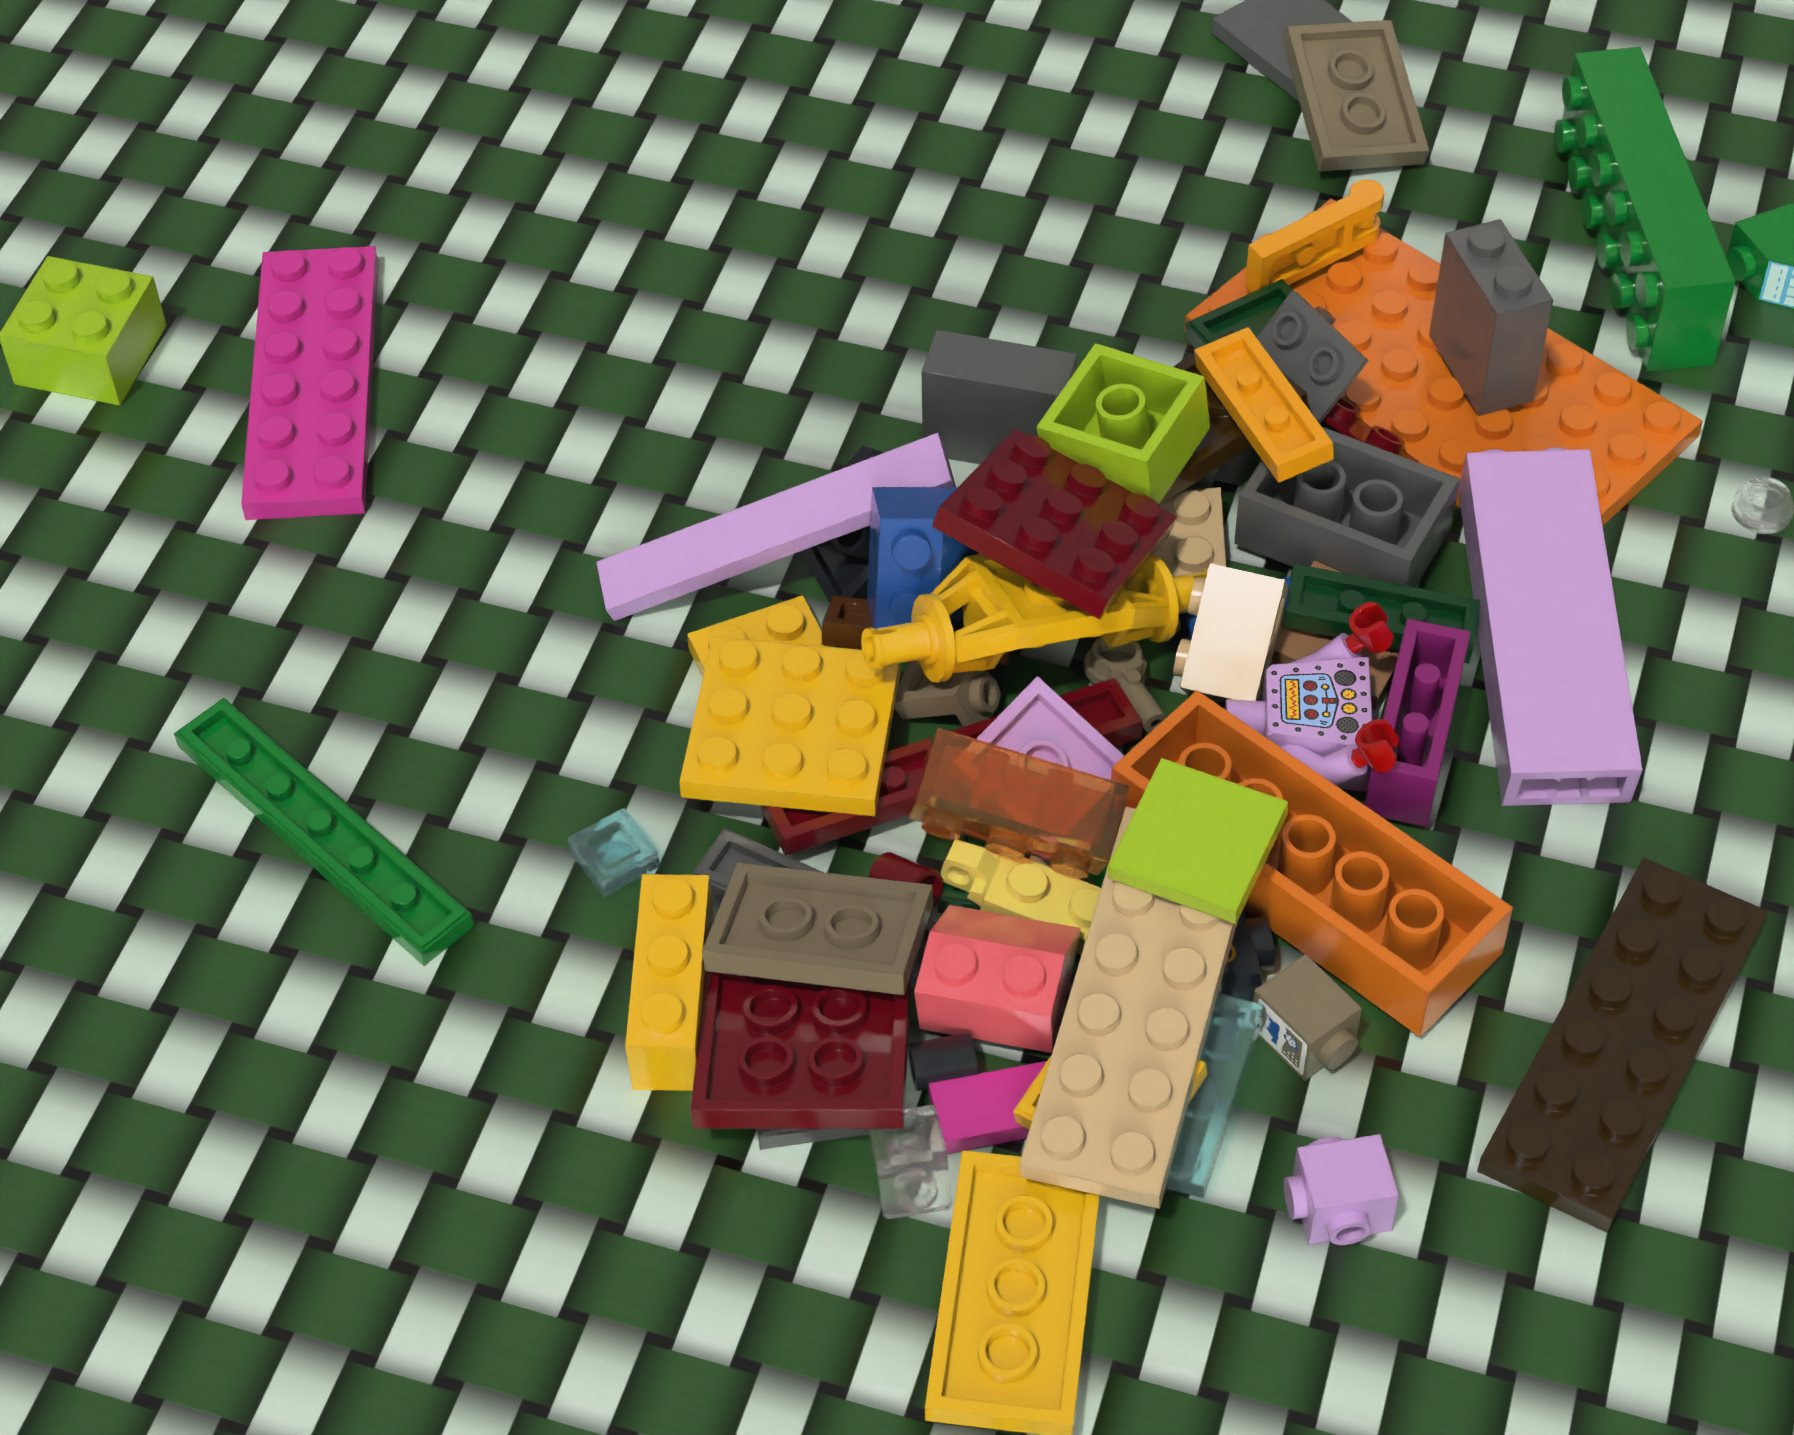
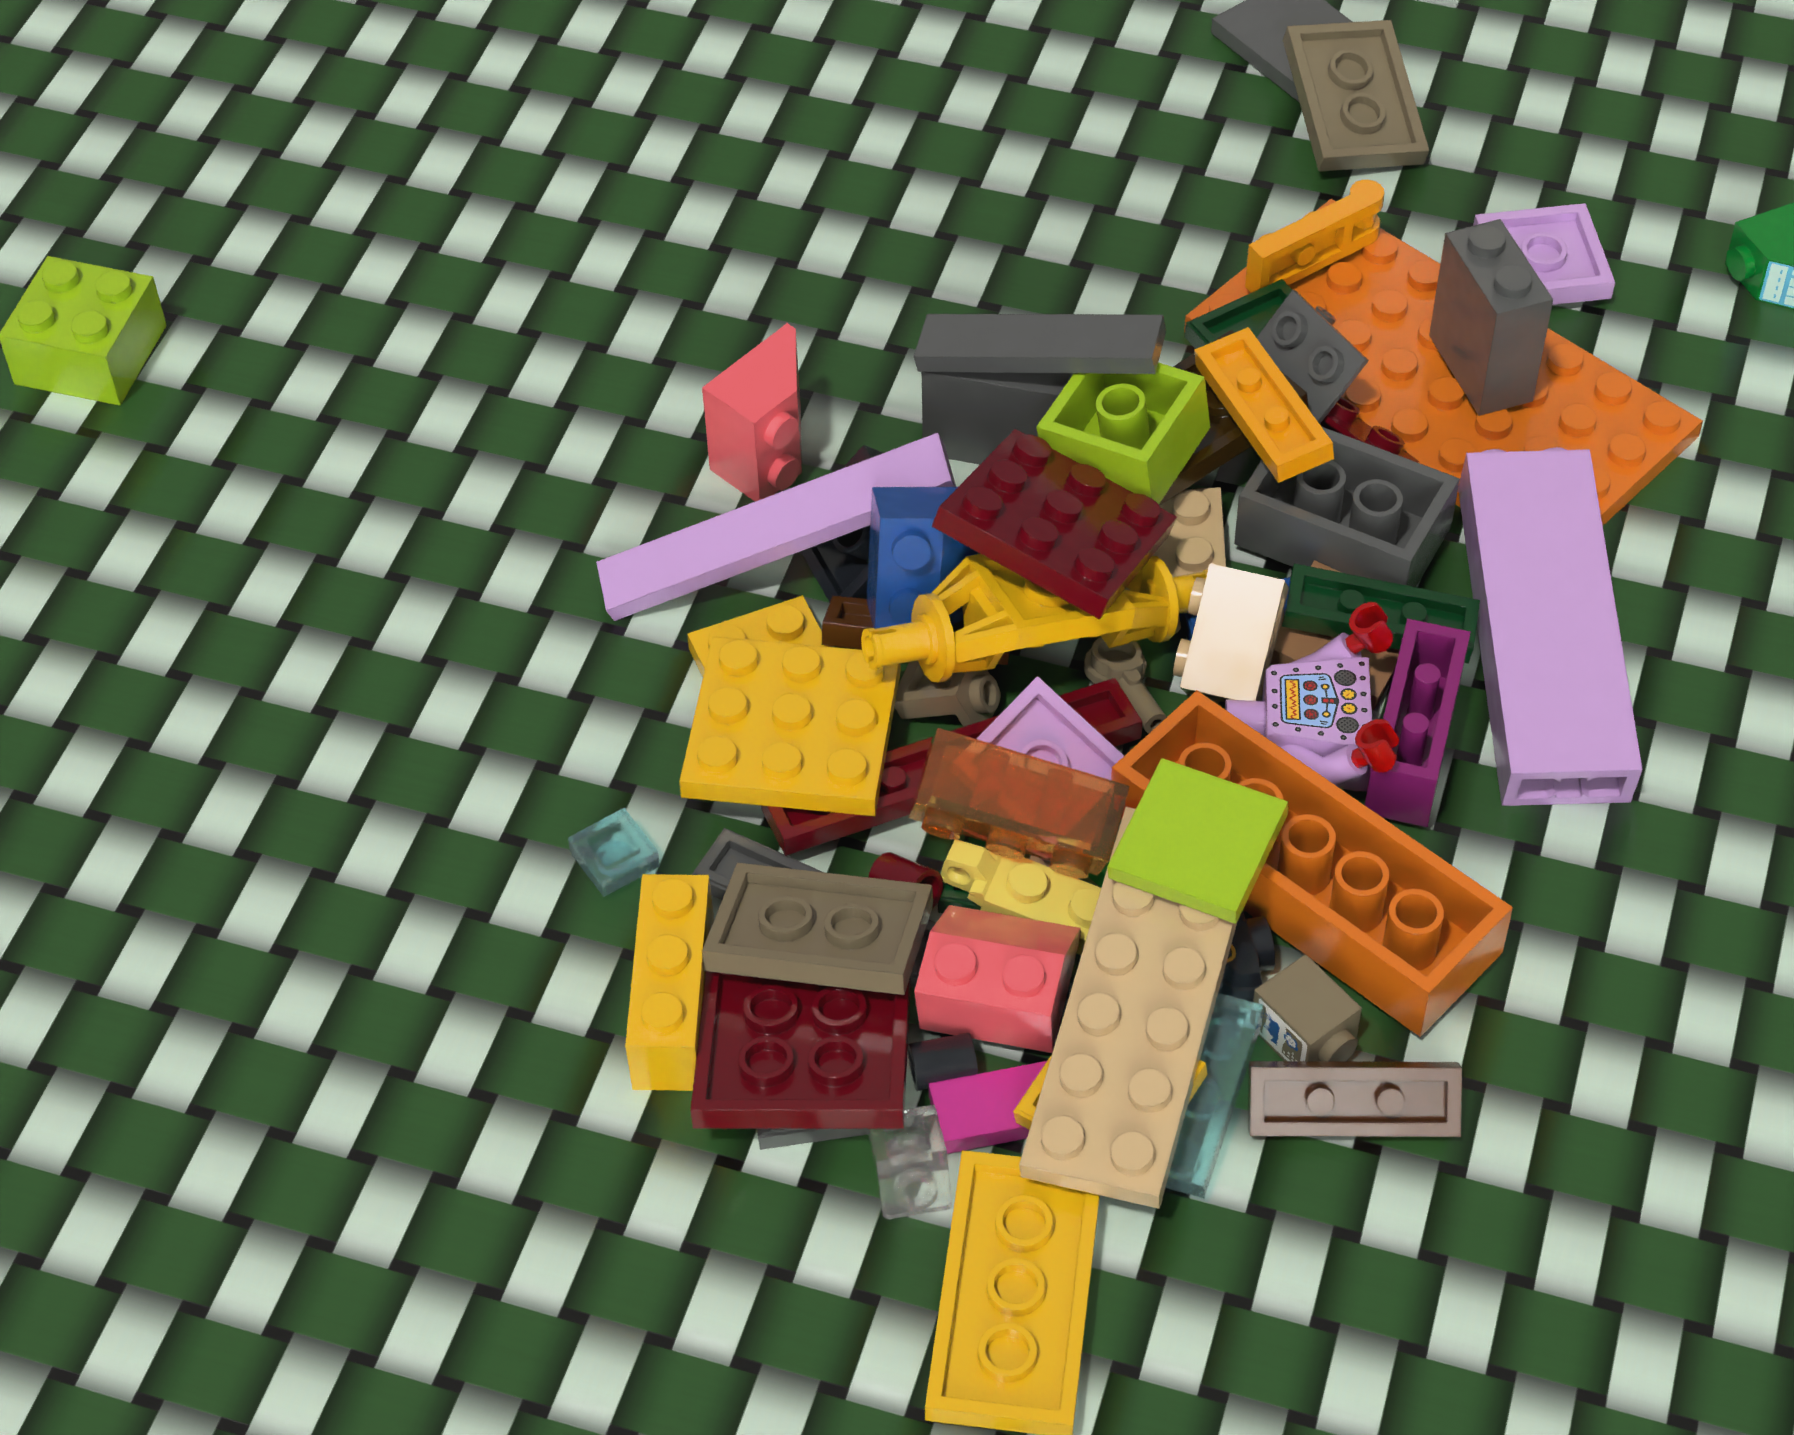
green tile [174,698,474,966] -> none
dark pink plate [241,246,379,520] -> none
lavender brick [1284,1134,1399,1245] -> none
dark brown plate [1477,857,1769,1233] -> none
green brick [1554,47,1736,372] -> none
clear plate [1731,477,1794,534] -> none
none -> coral slope [702,323,802,502]
none -> dark grey tile [914,314,1166,374]
none -> plate [1248,1061,1462,1137]
none -> lavender plate [1473,203,1615,305]

